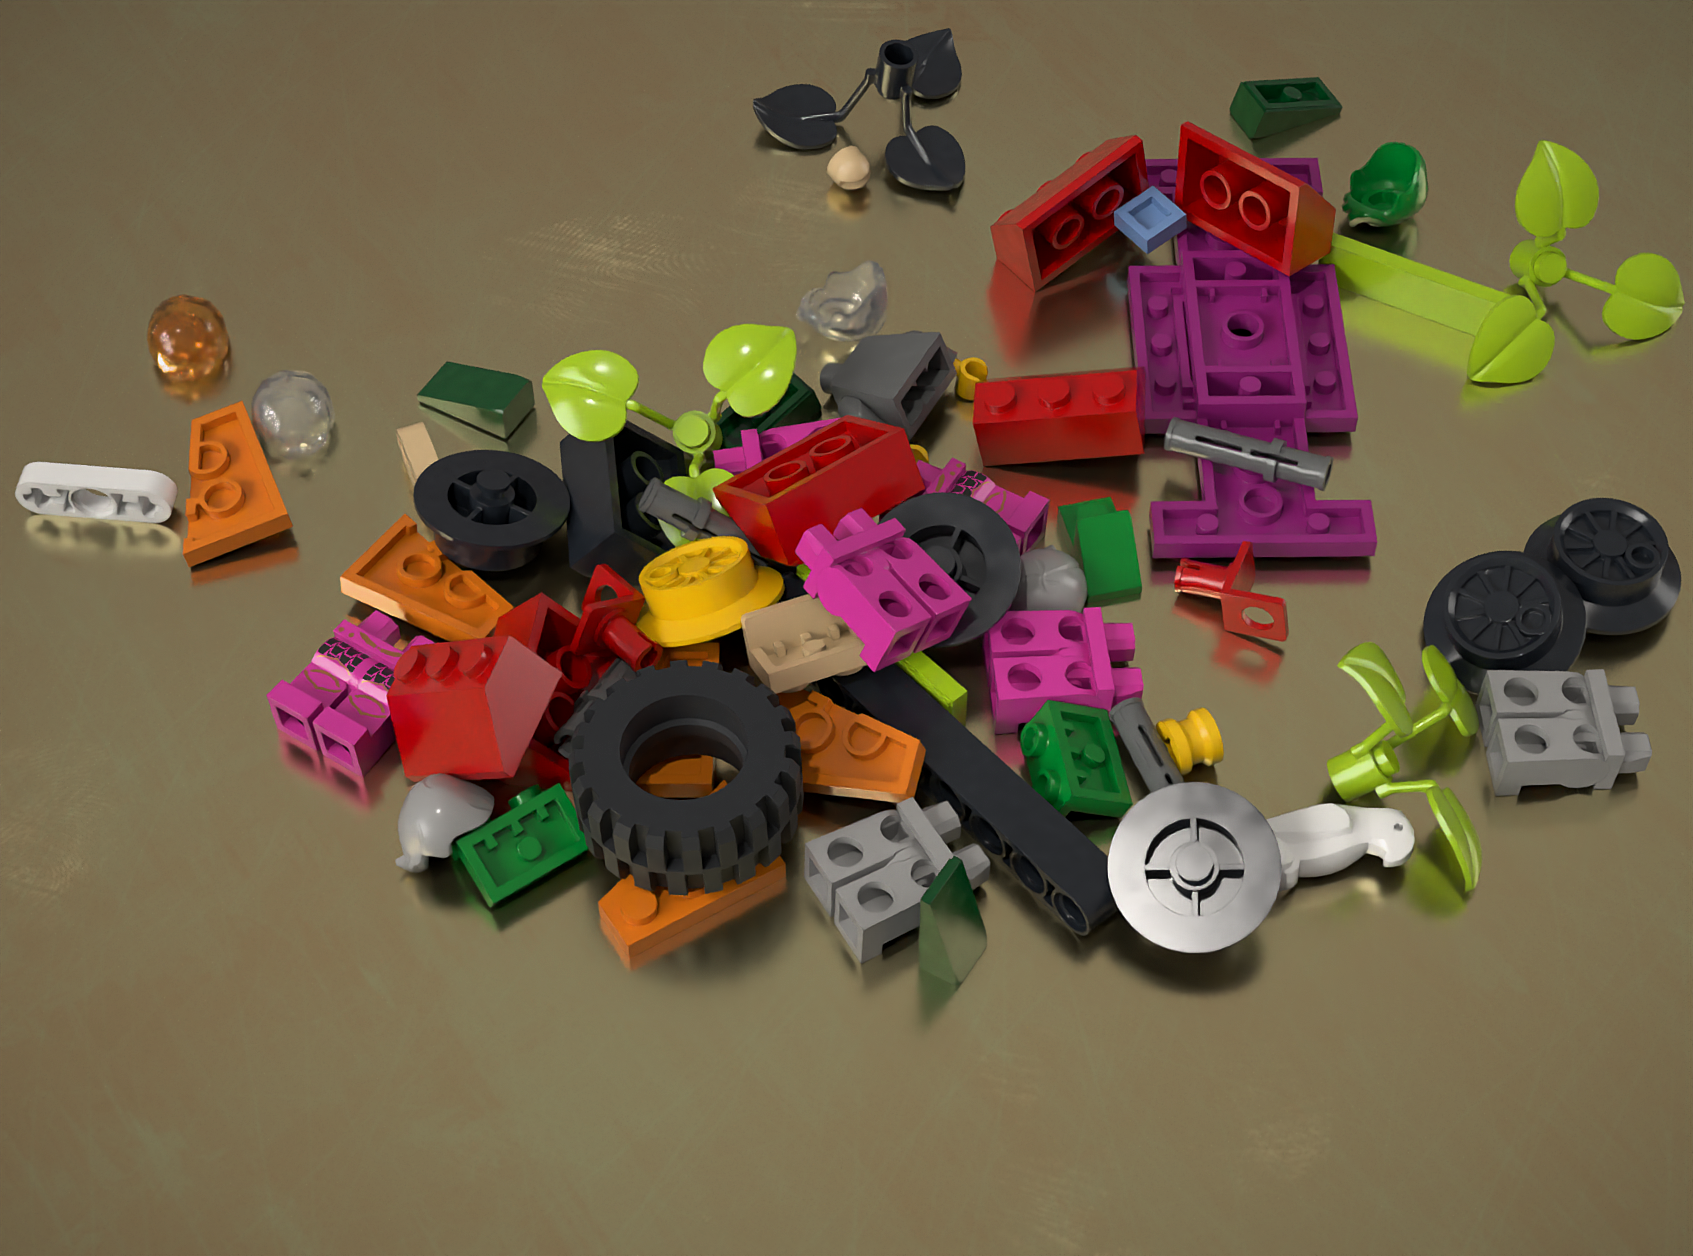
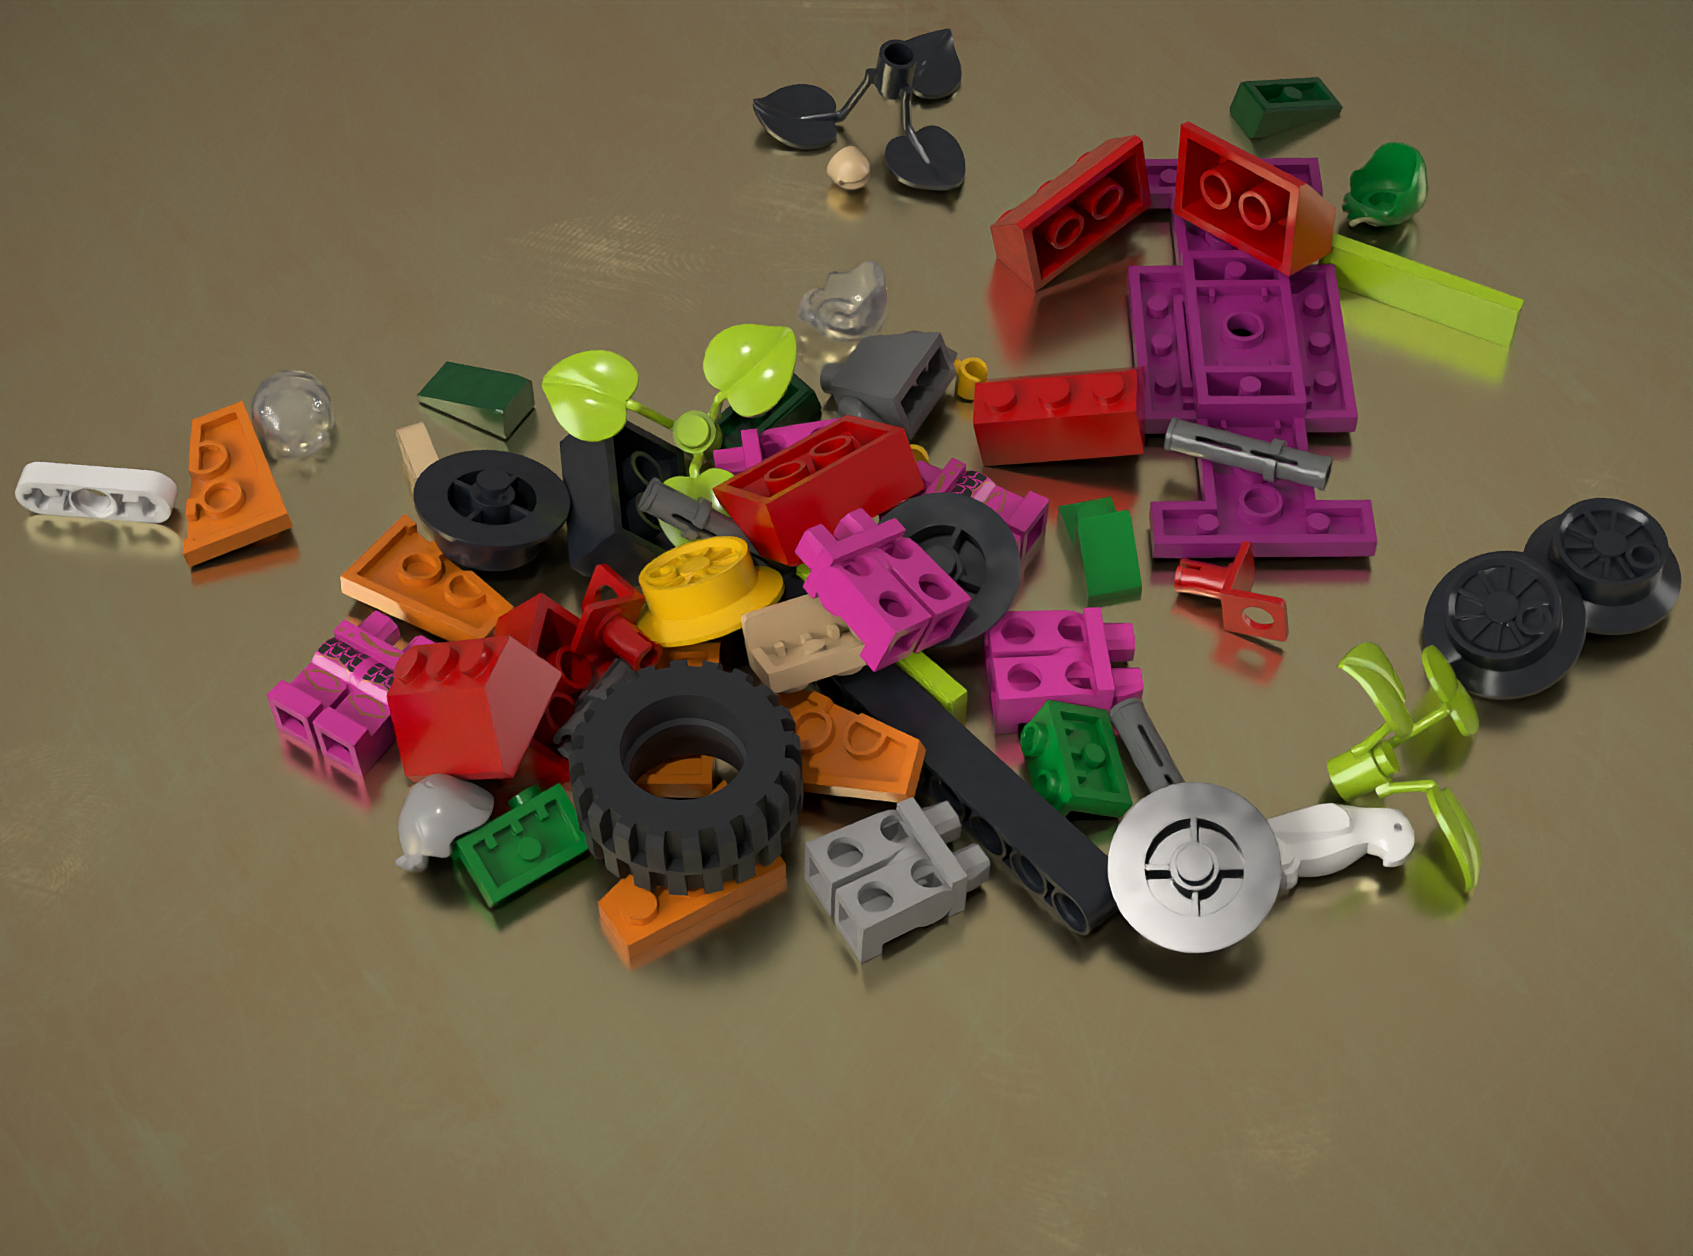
clear orange hair [147,294,228,383] -> none
dark green slope [919,856,987,985] -> none
light grey hair [1008,545,1088,613] -> none
medium blue plate [1114,186,1187,254] -> none
yellow wheel [1156,707,1224,776] -> none
lime plant [1467,140,1685,383] -> none
light grey hips [1475,669,1652,796] -> none

